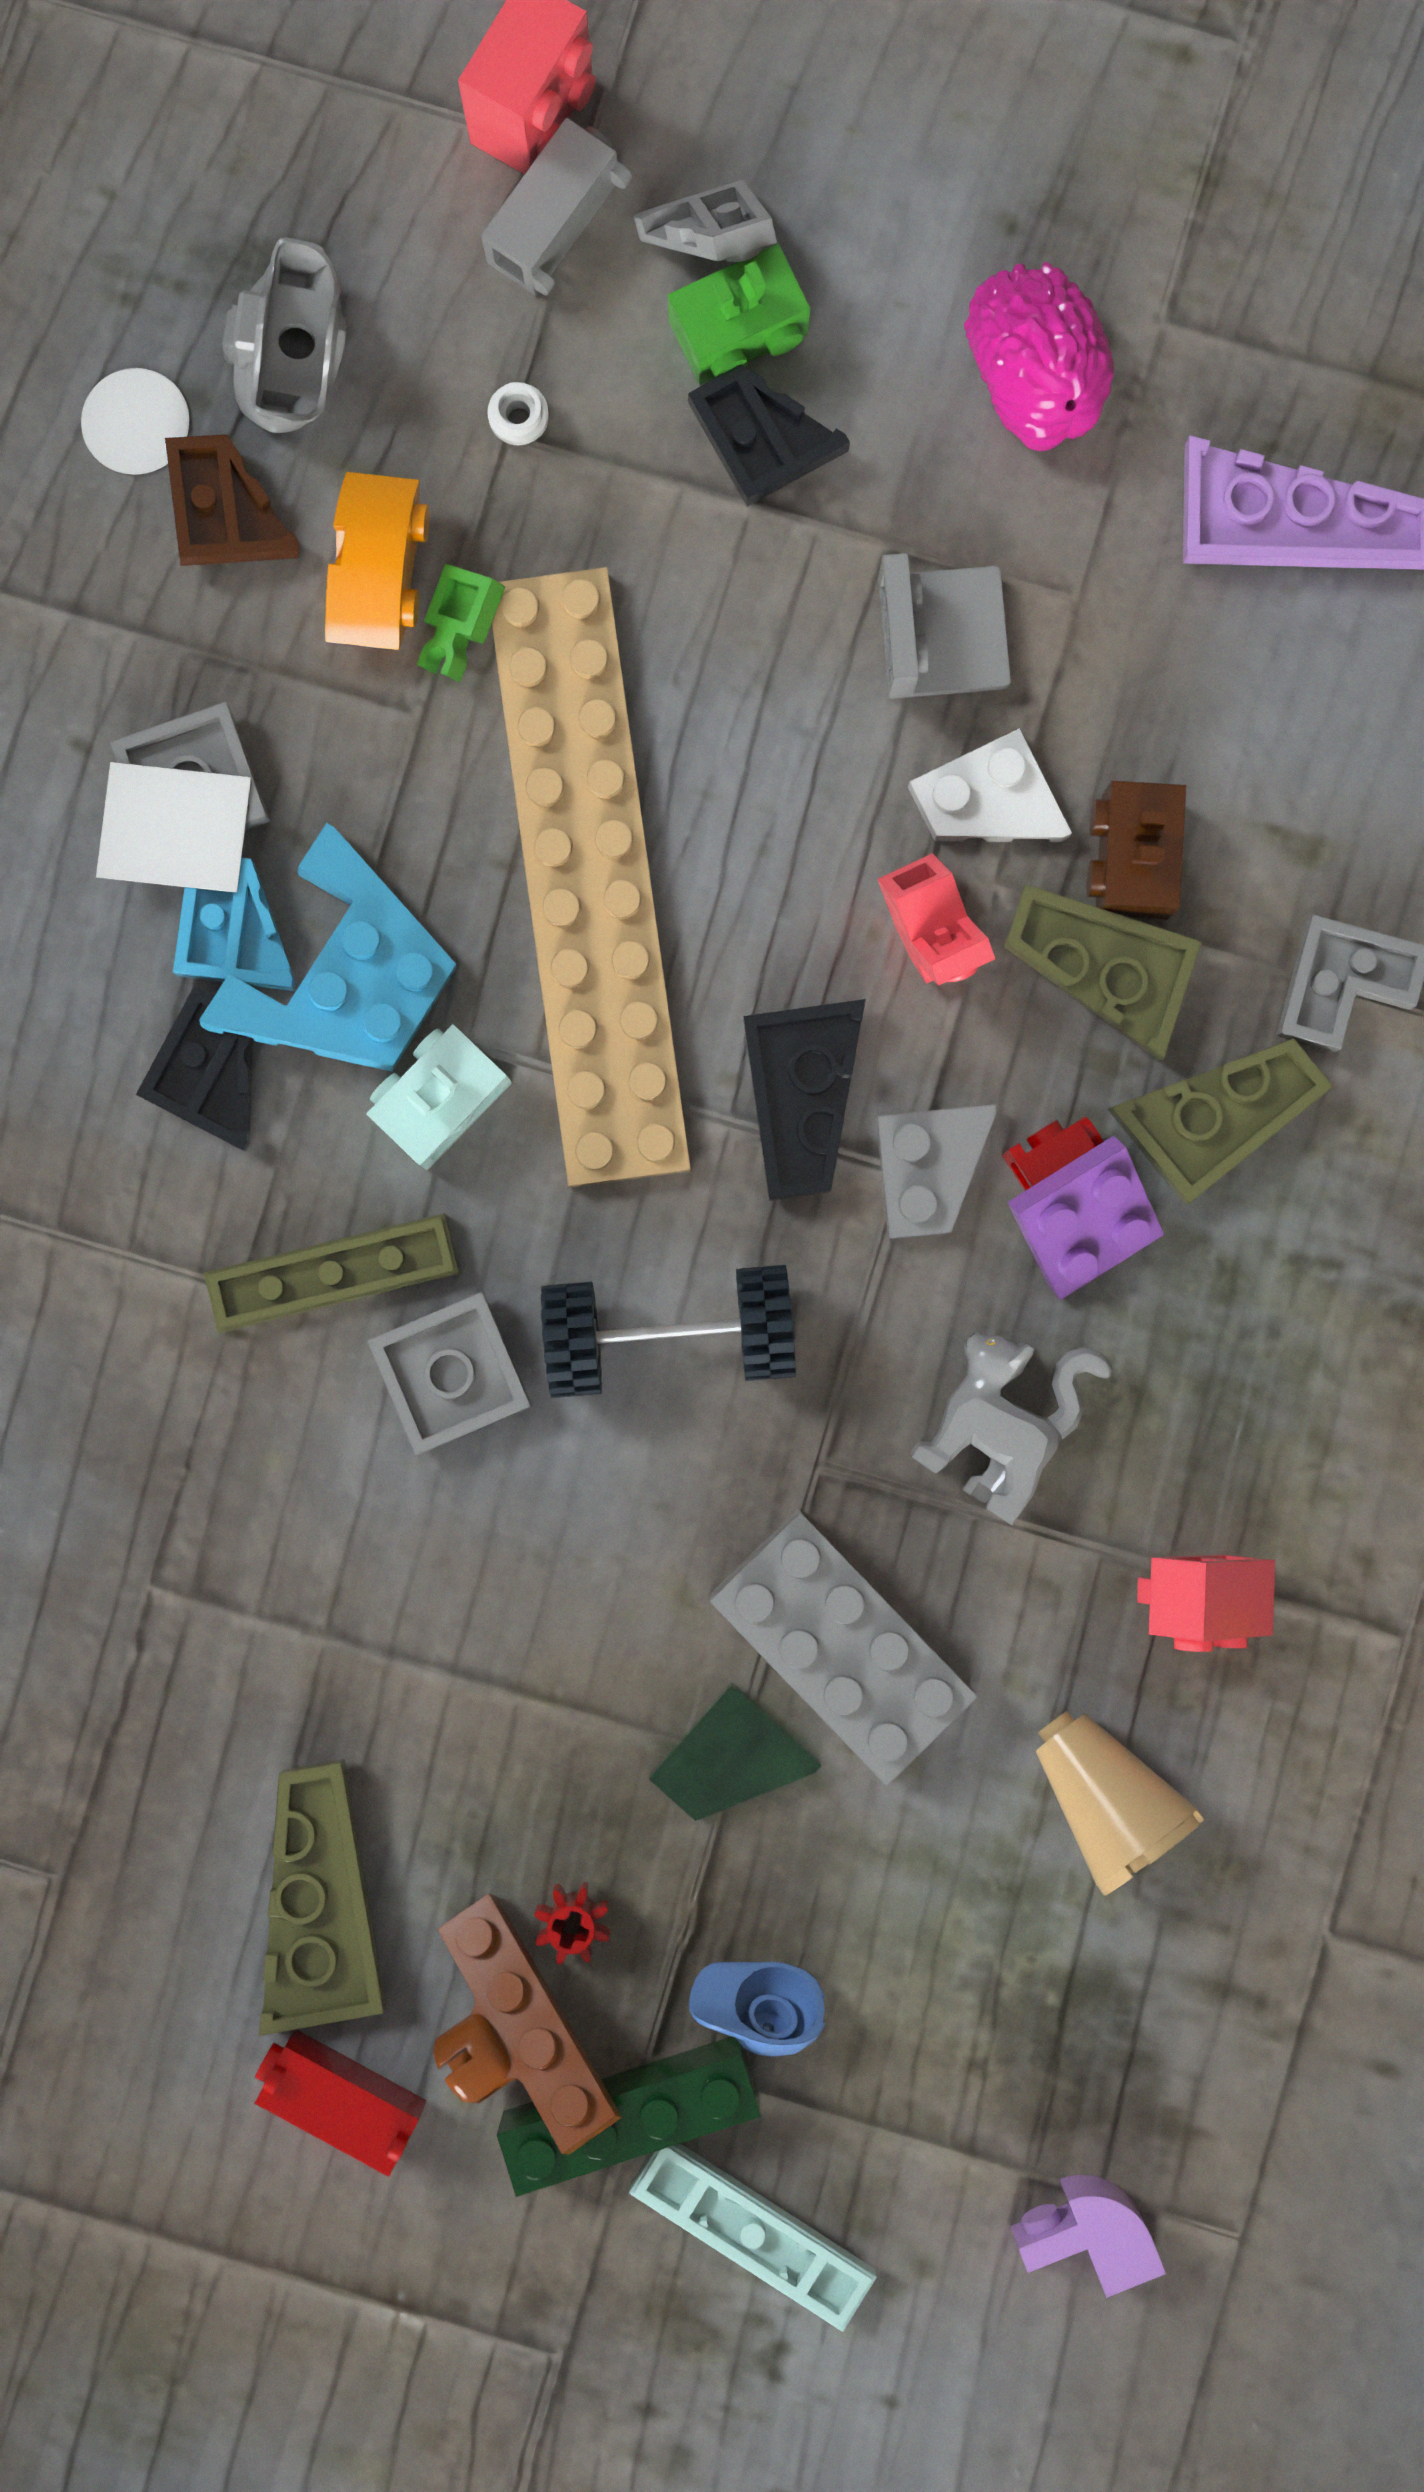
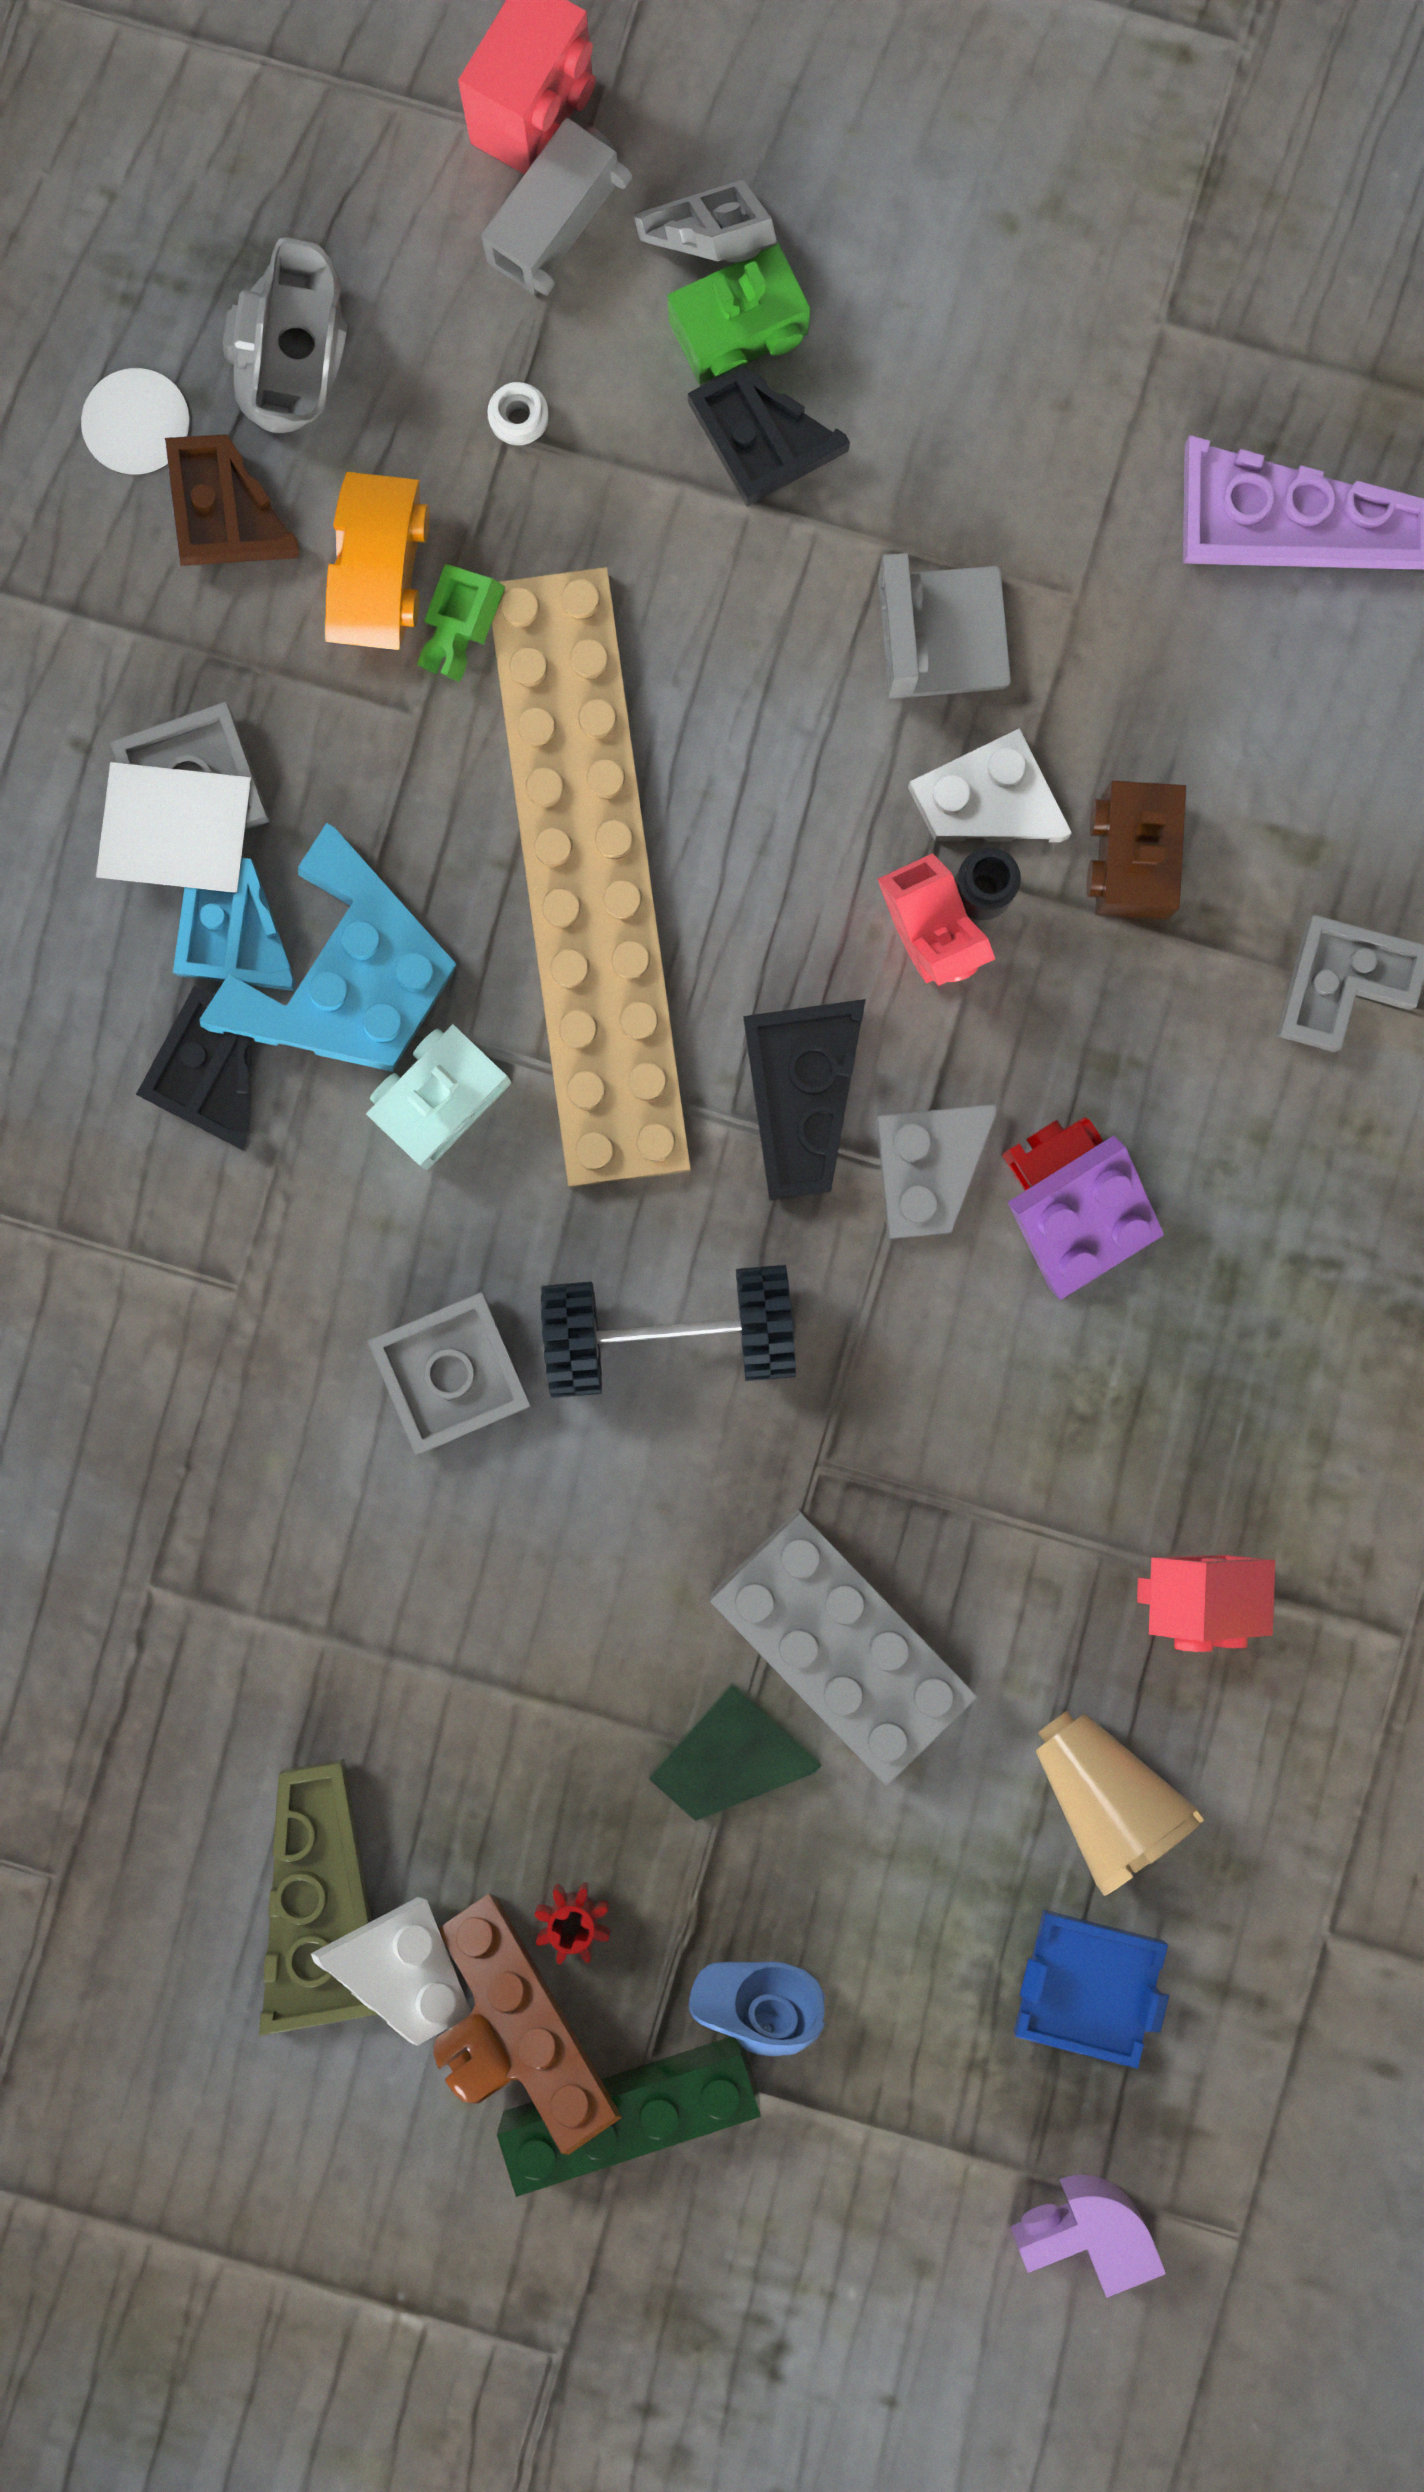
olive tile [204,1213,460,1333] -> none
red brick [254,2029,427,2177] -> none
light aqua plate [629,2143,877,2332] -> none
light grey animal [910,1332,1112,1525] -> none
dark pink hair [964,261,1114,451] -> none
olive wing [1004,884,1202,1061] -> none
olive wing [1107,1039,1333,1205] -> none
none -> white wing [311,1897,471,2046]
none -> black brick [954,847,1021,920]
none -> blue piece [1013,1909,1170,2069]

